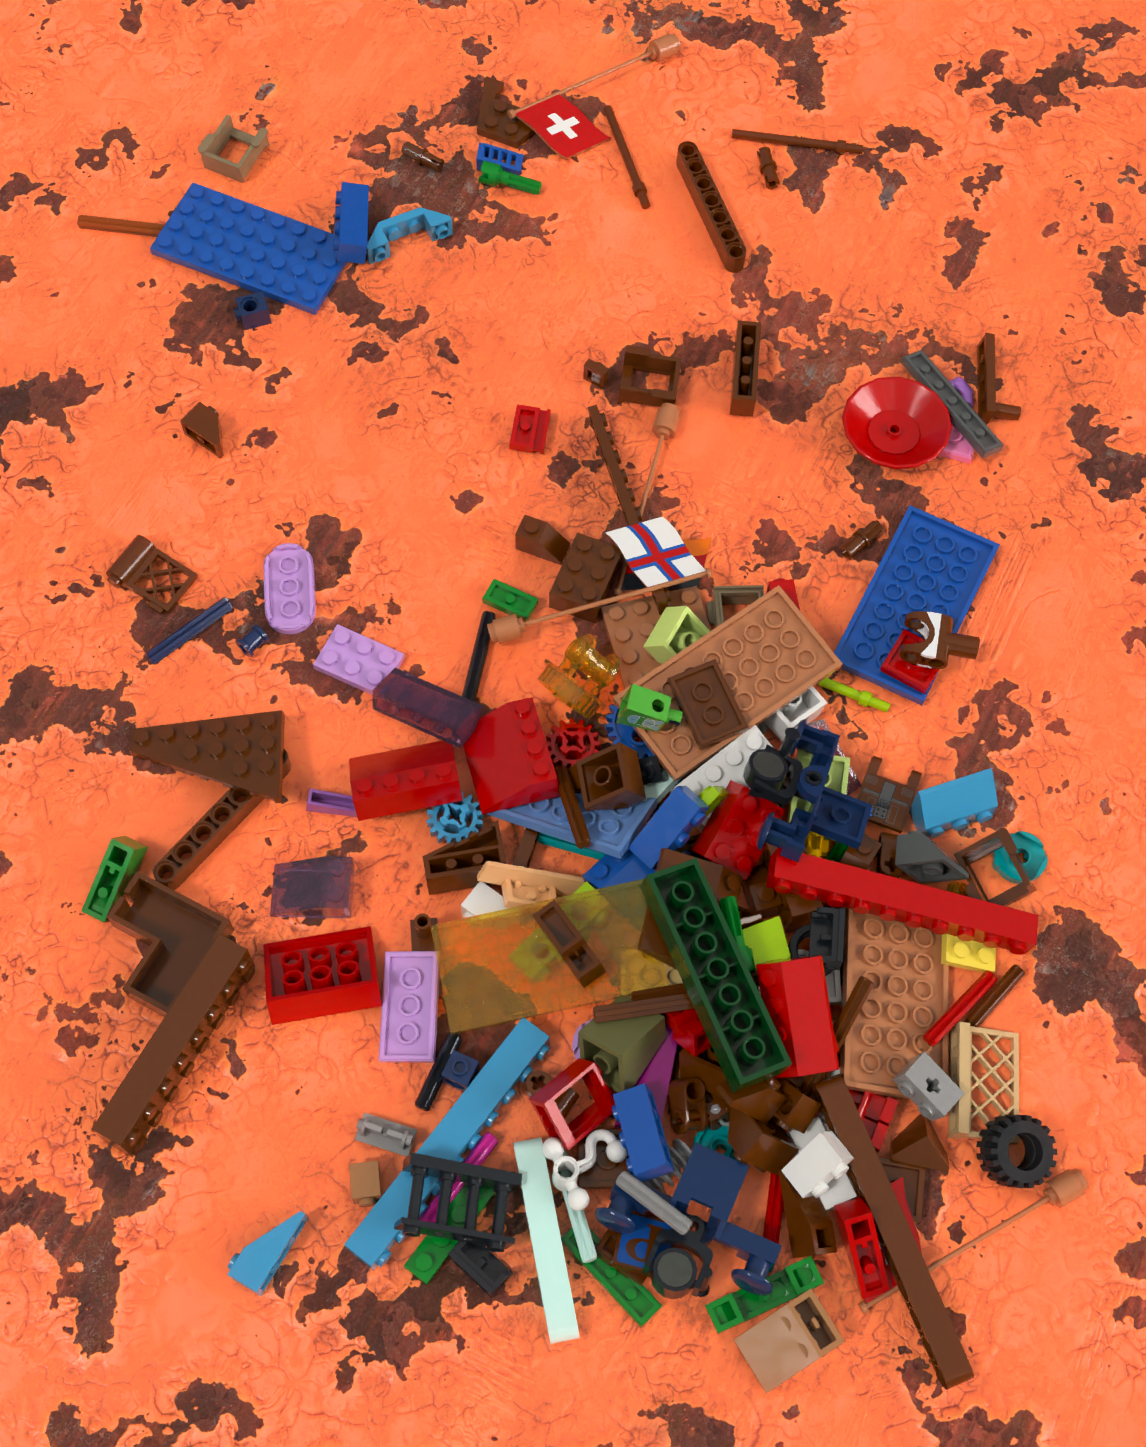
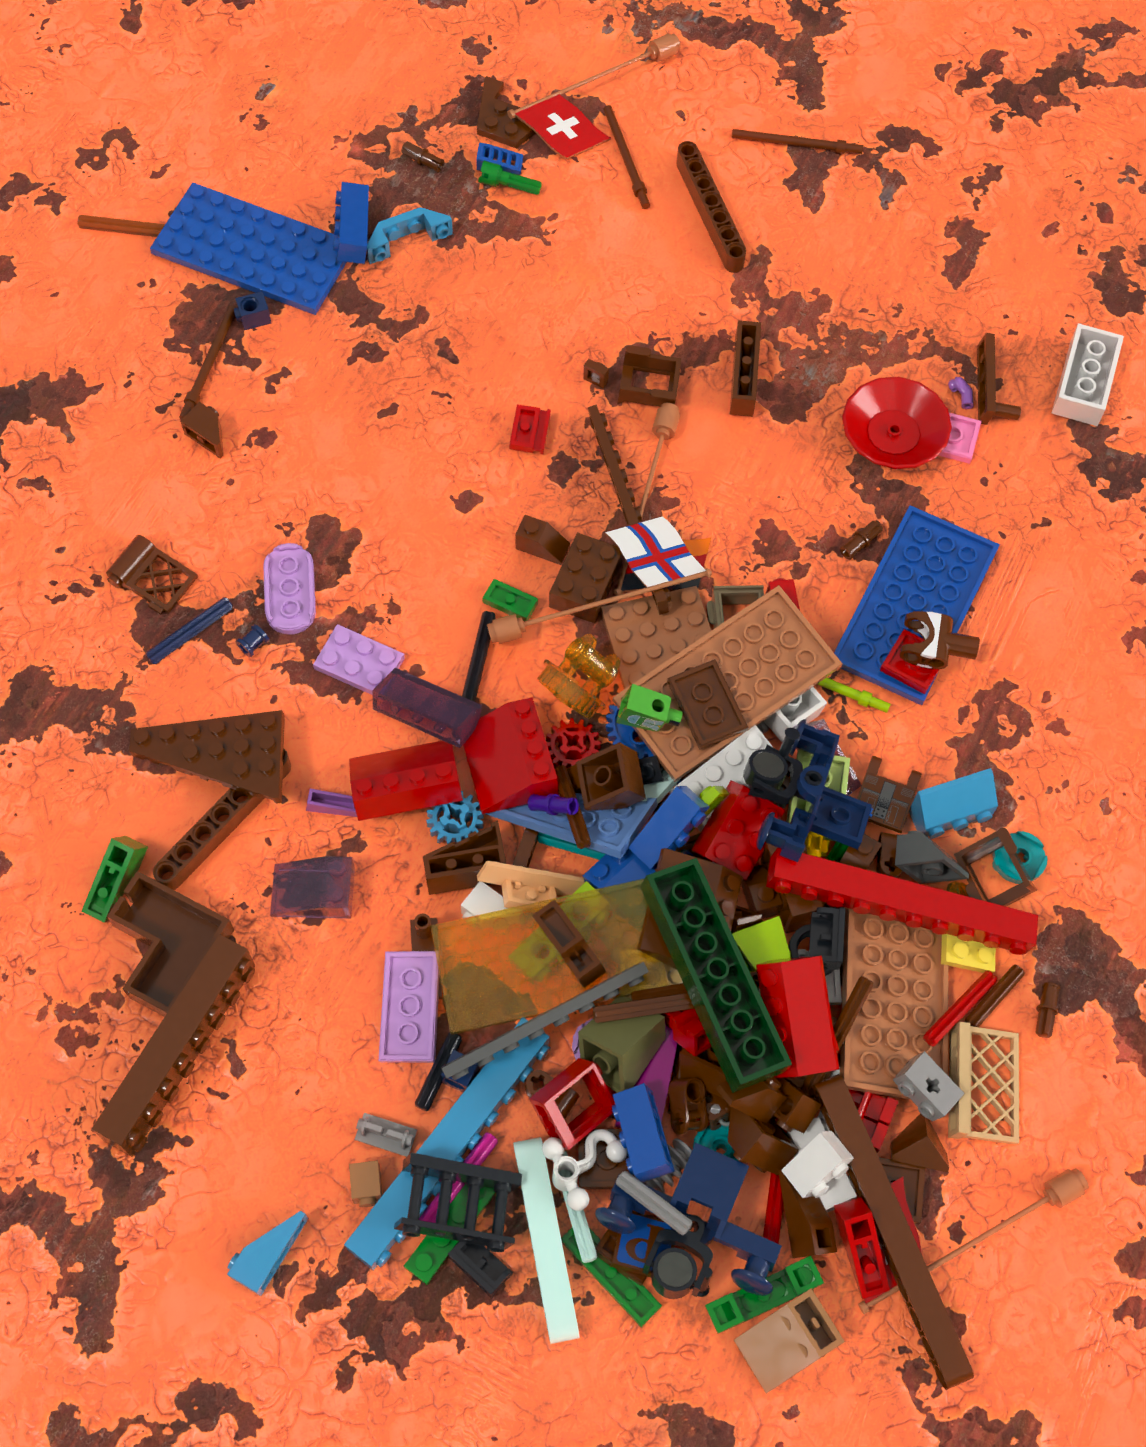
dark tan piece [198,115,269,183] -> none
red slope [263,926,382,1025] -> none
yellowish green slope [643,606,710,664] -> none
green piece [720,896,756,972] -> none
reddish brown pin [757,147,780,189] -> none
dark grey tile [901,350,1004,459] -> none
black tyre [976,1114,1058,1189] -> none
none -> reddish brown bar [179,305,236,419]
none -> dark grey plate [441,962,649,1080]
none -> dark purple pin [528,794,579,815]
none -> reddish brown axle [1035,982,1061,1038]
none -> white brick [1051,323,1124,426]

